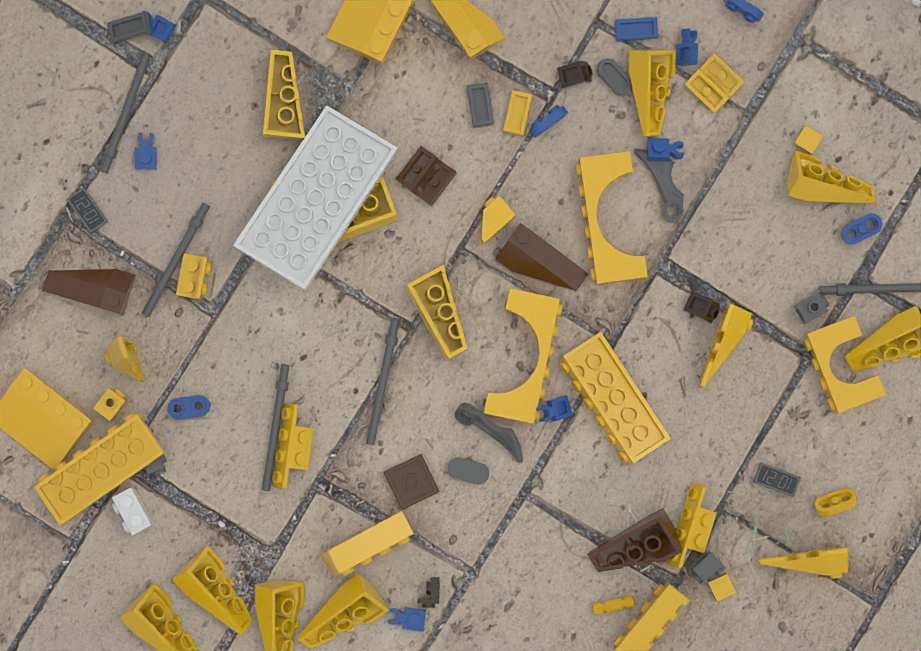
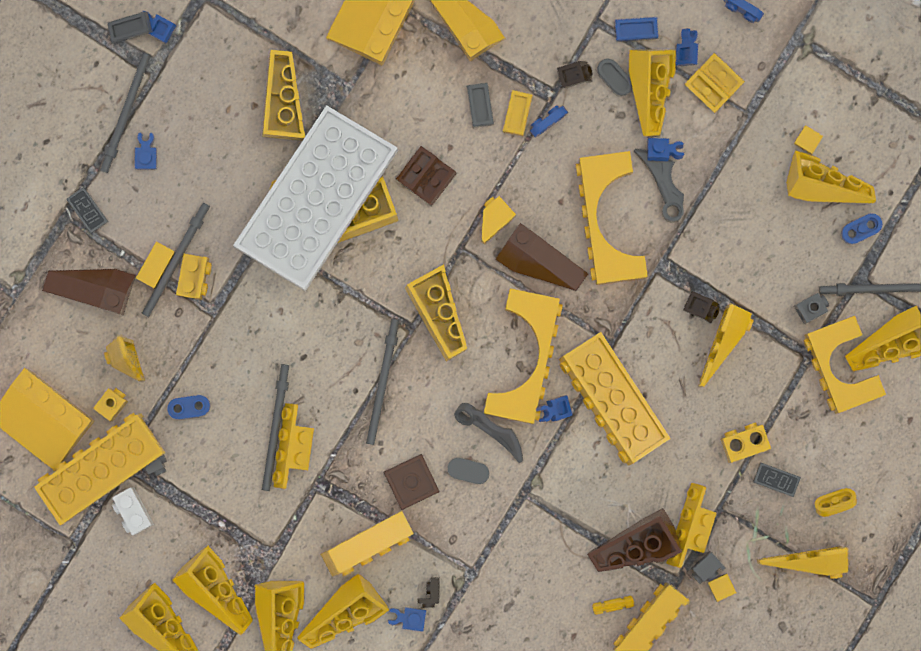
none -> yellow tile [136,241,175,289]
none -> yellow brick [720,422,771,463]

